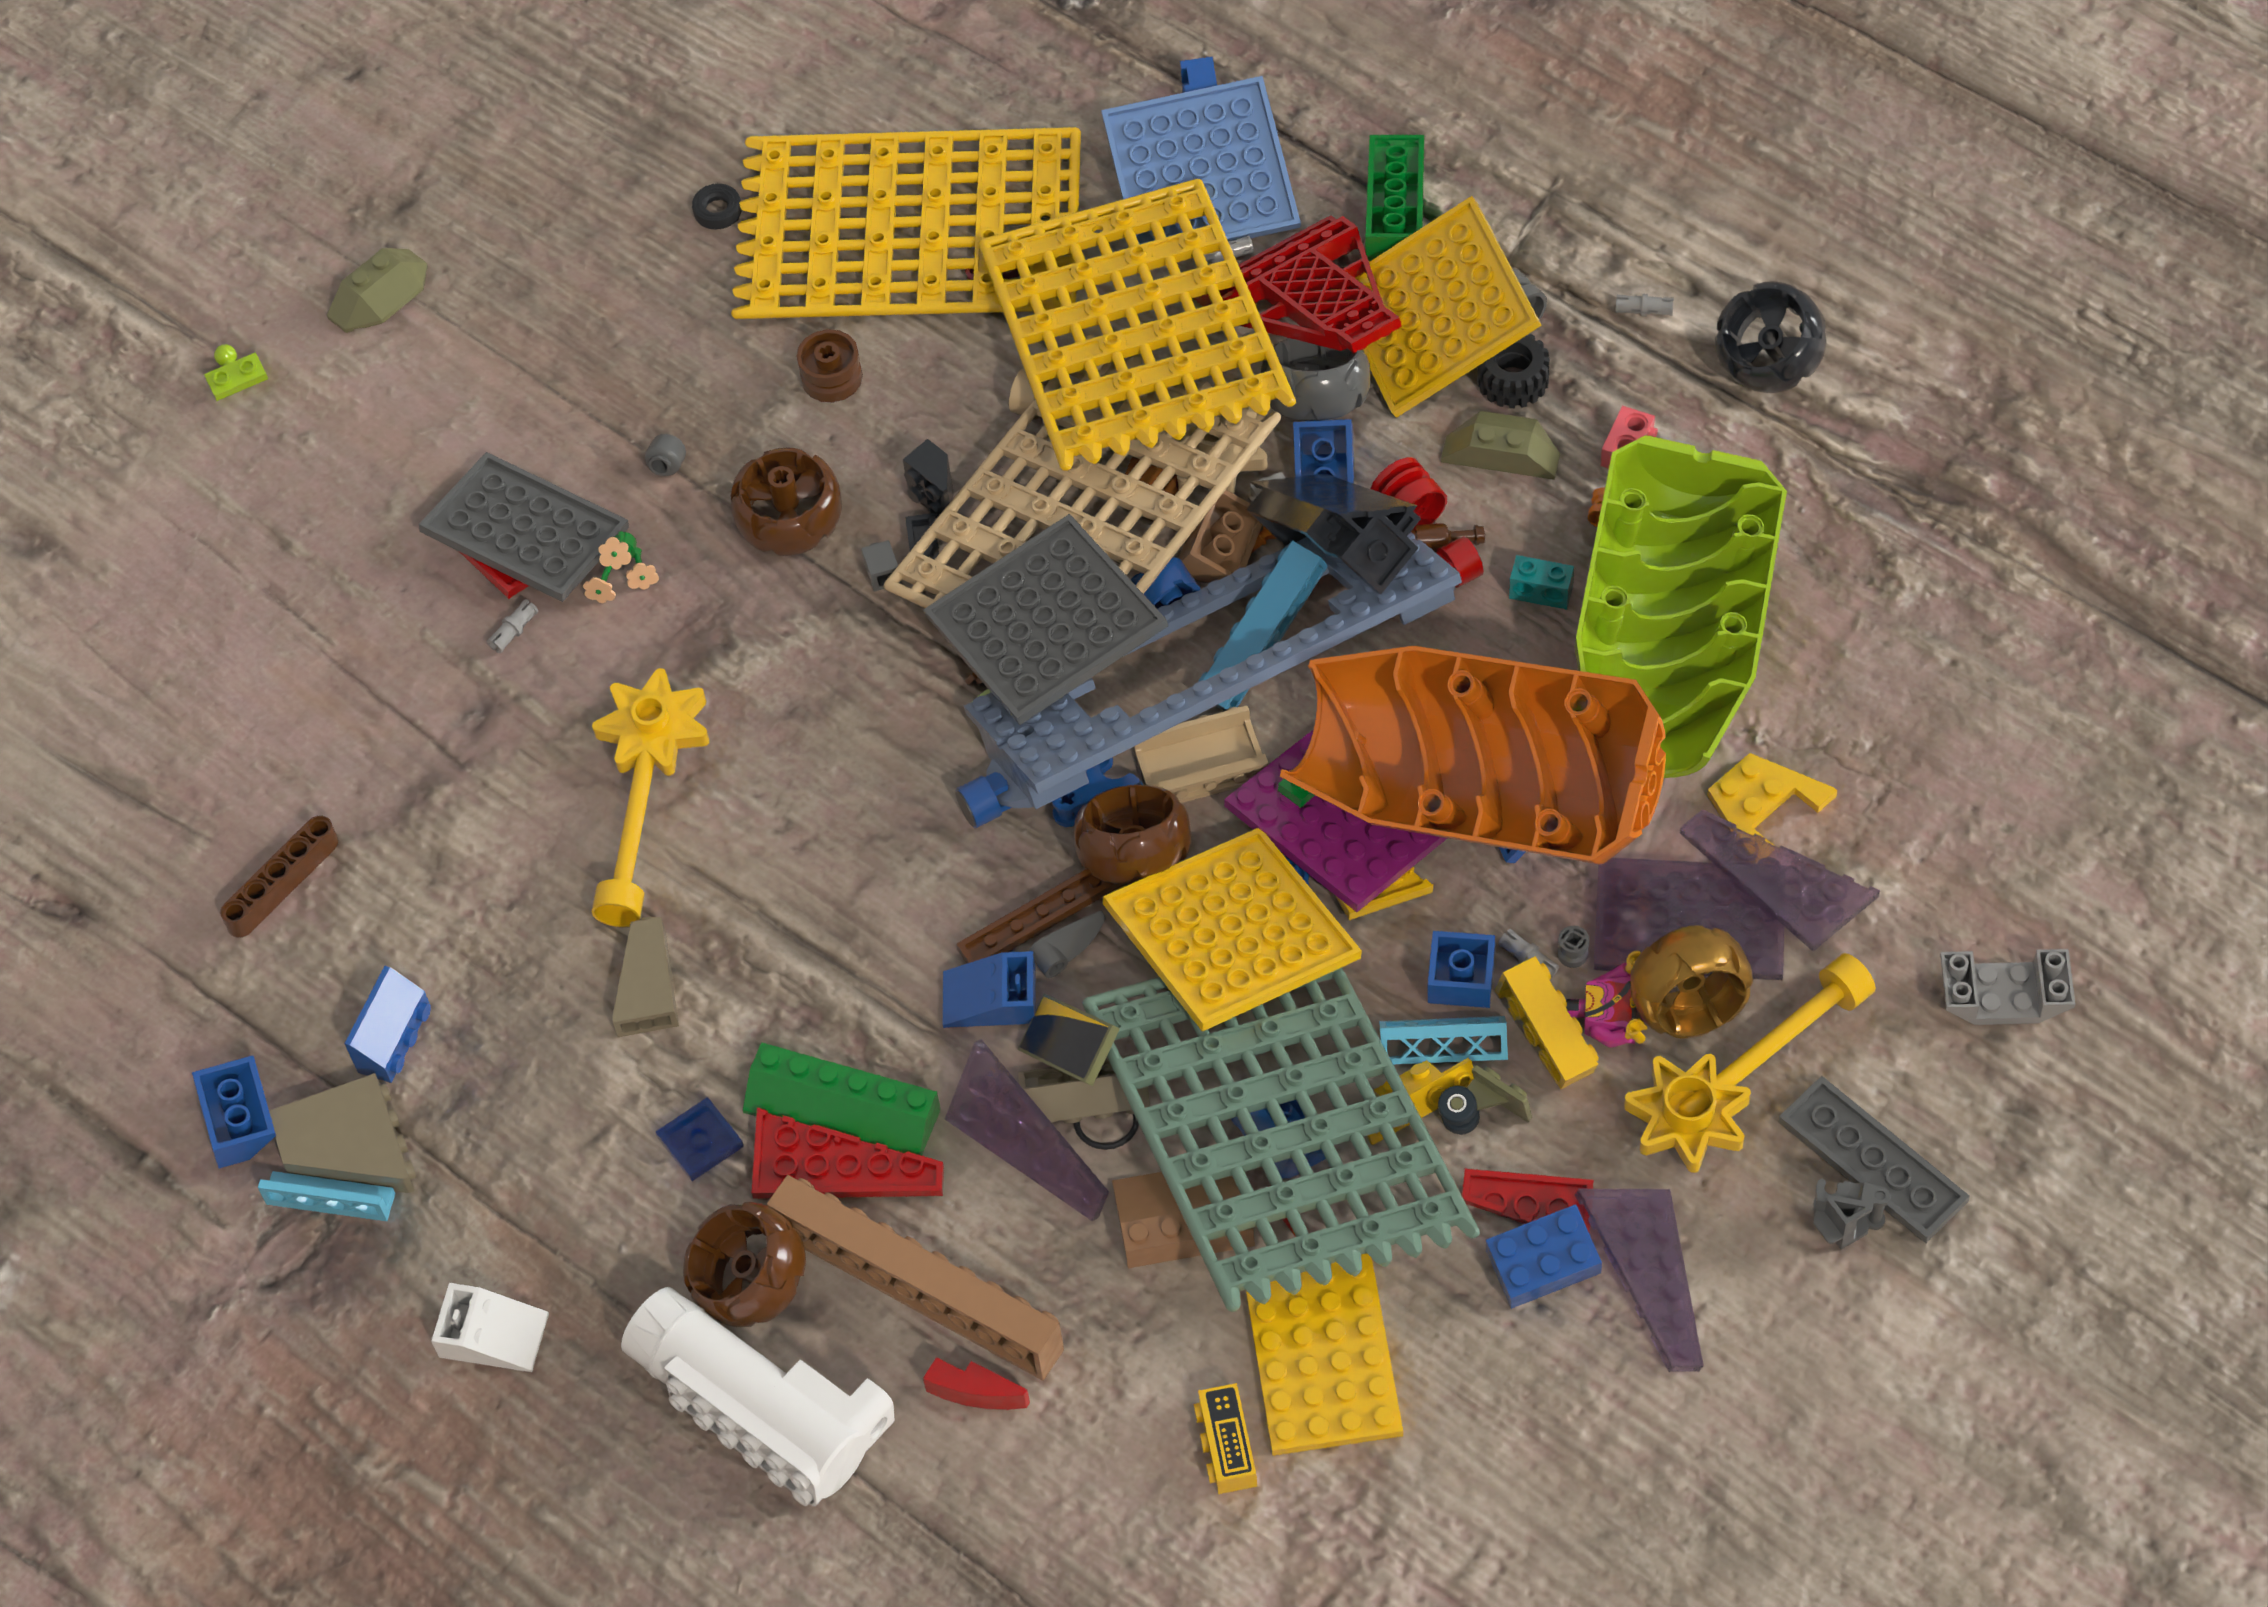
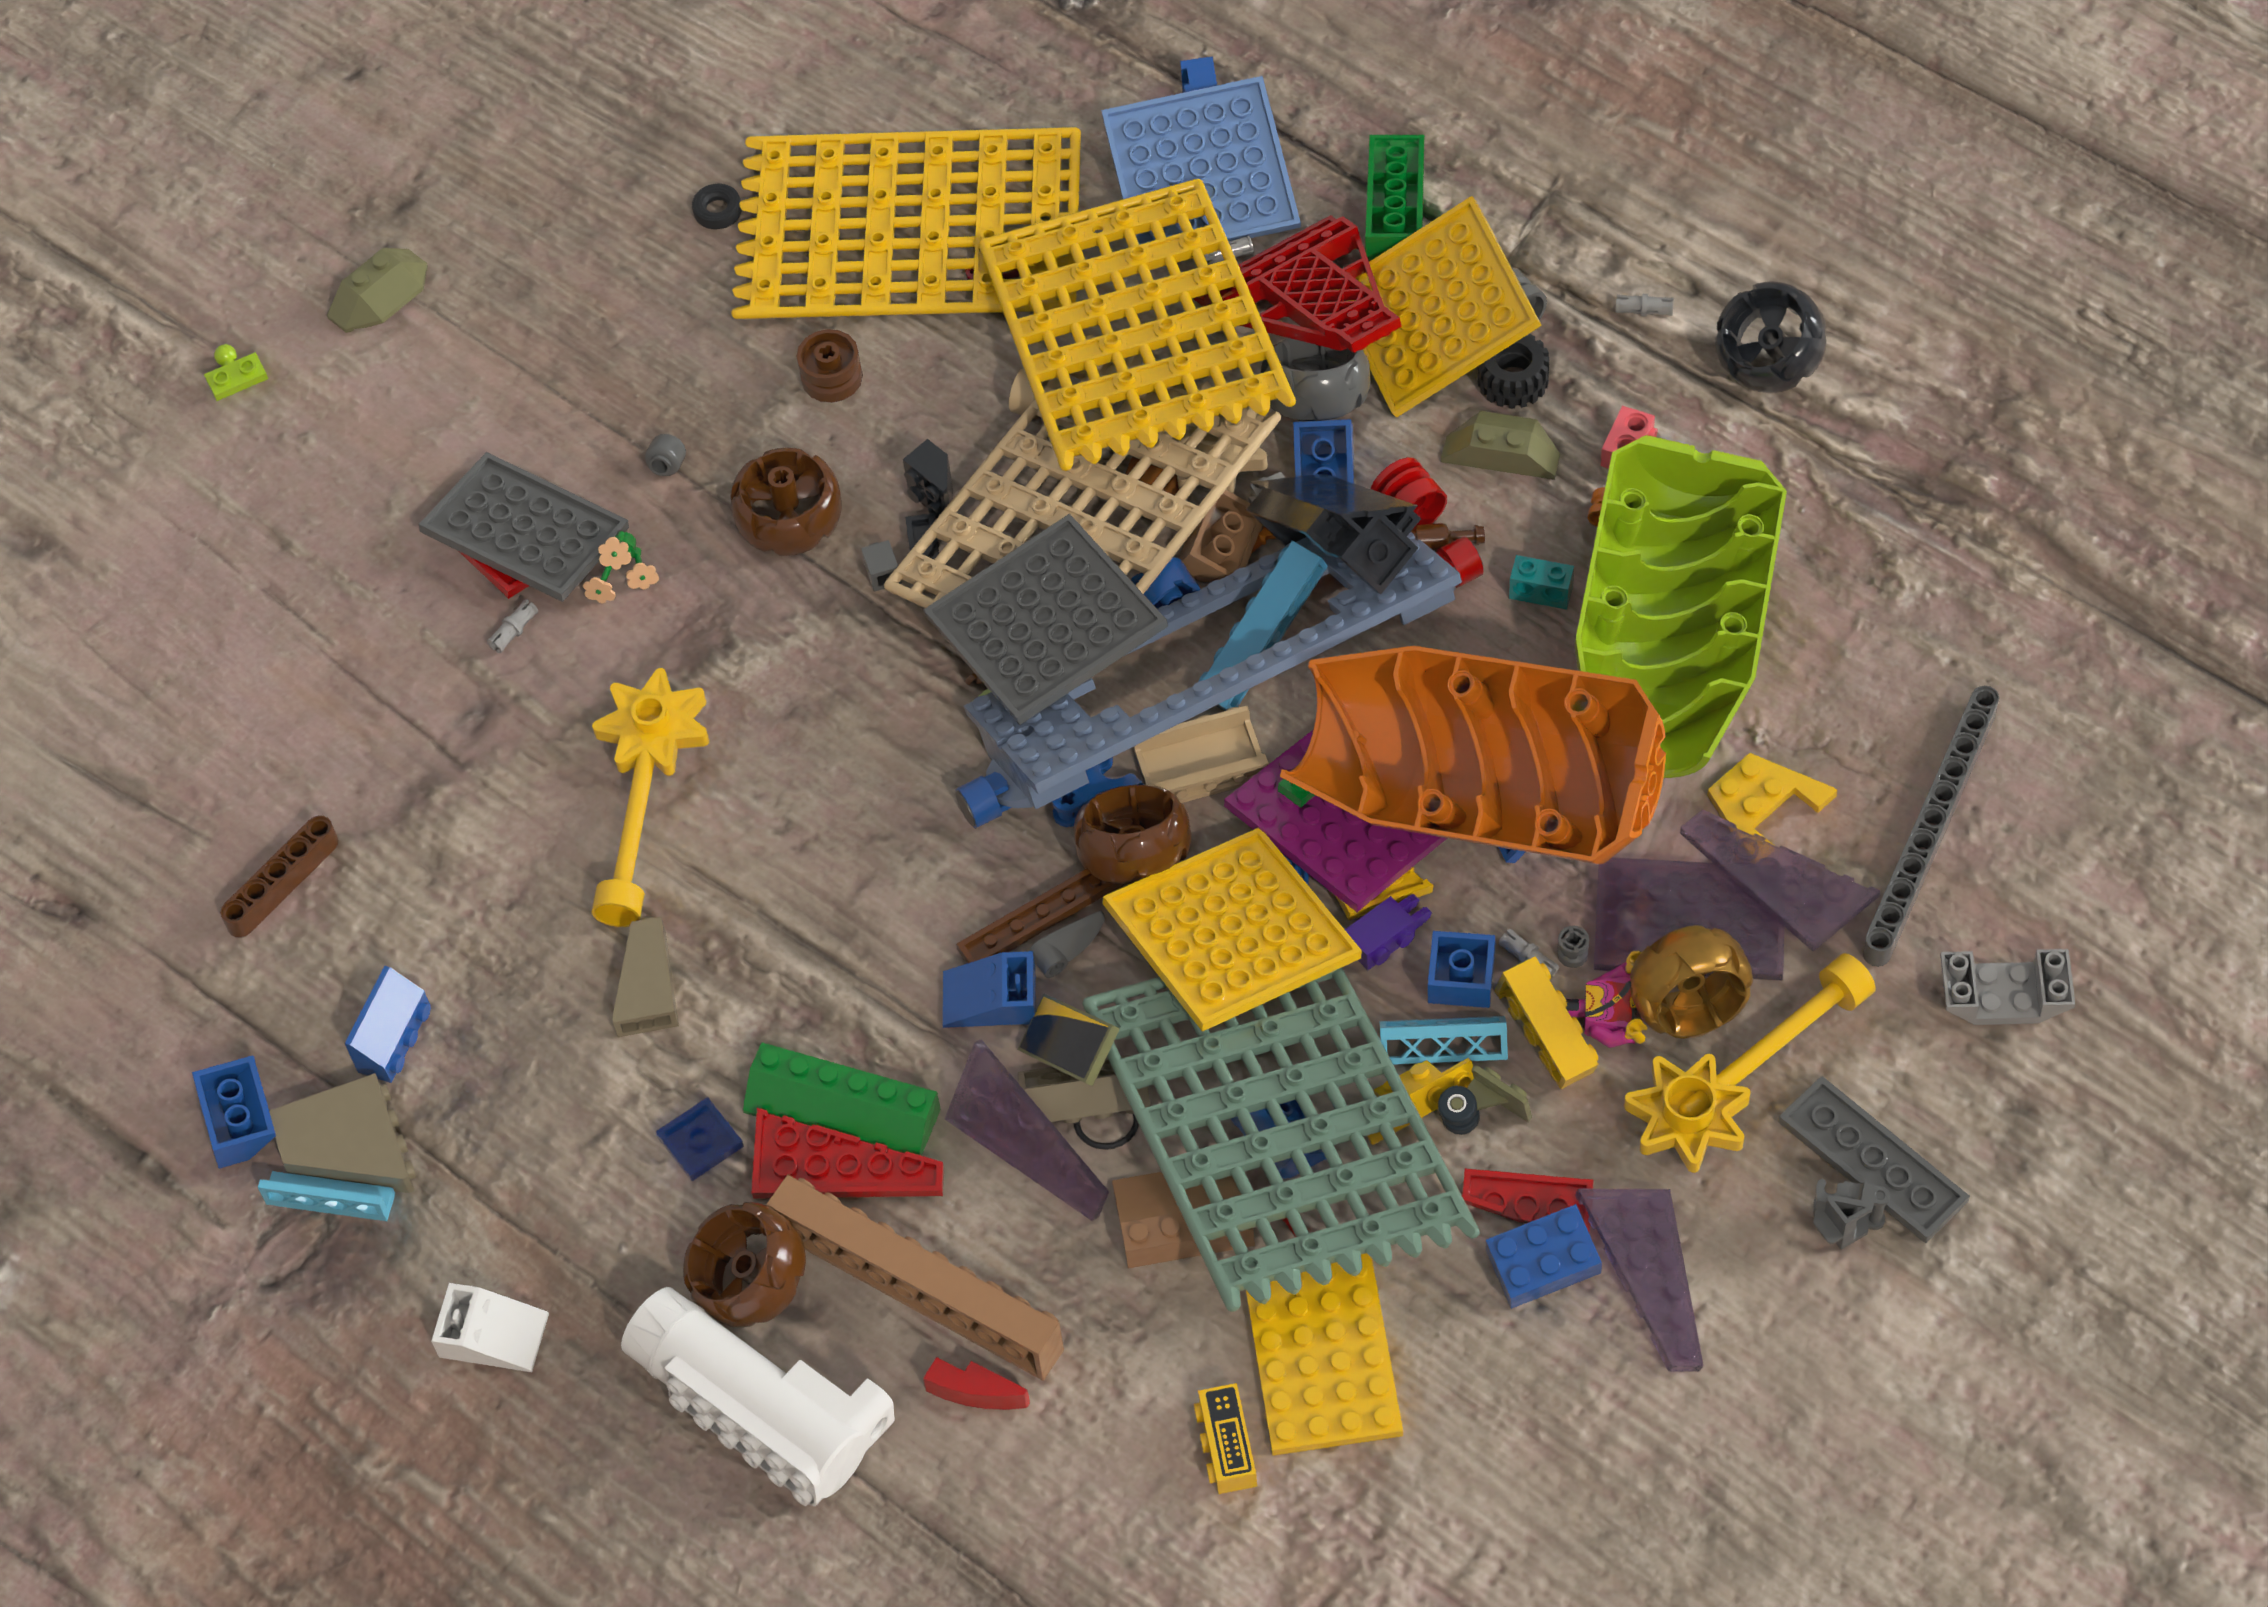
none -> dark purple hinge [1345,894,1432,971]
none -> dark grey beam [1863,685,1999,967]

